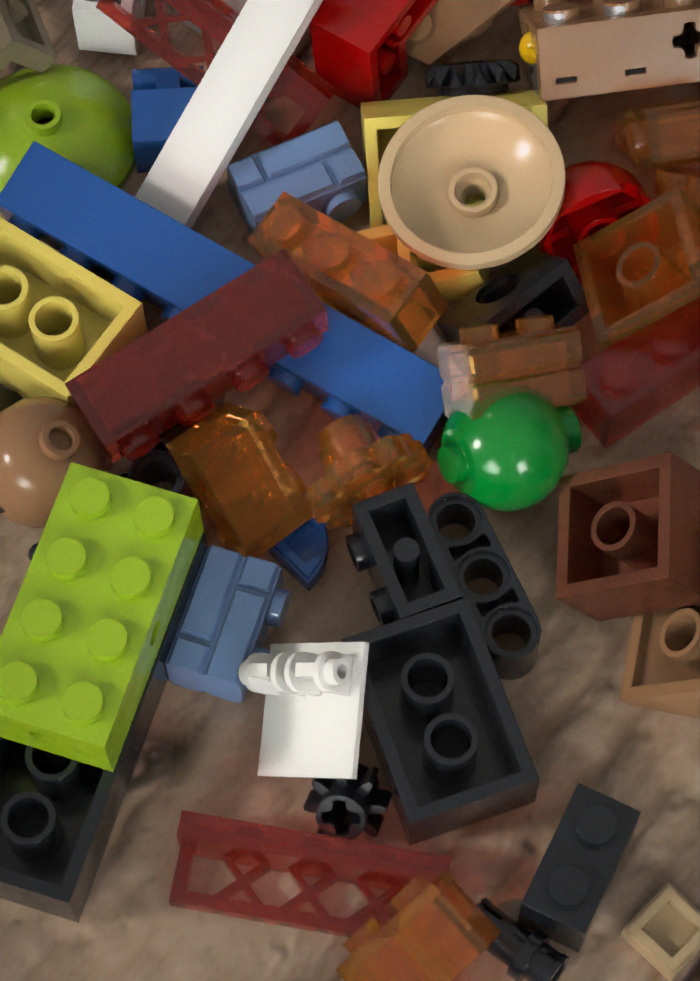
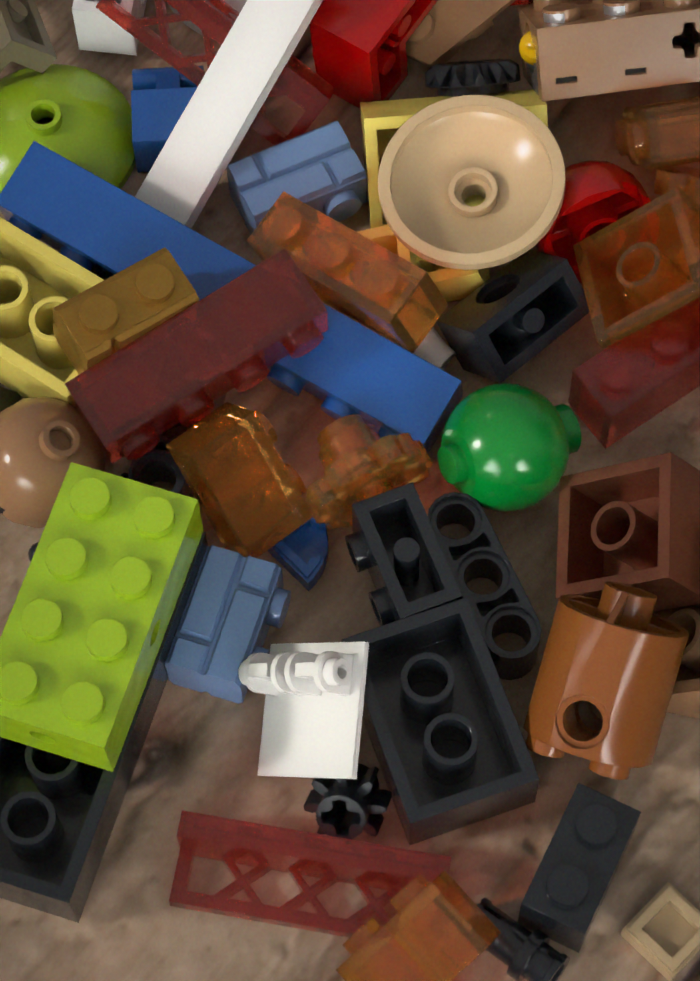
clear orange brick [437,315,587,420] -> none
none -> pearl gold brick [53,247,199,385]
none -> dark orange cylinder [523,581,688,780]

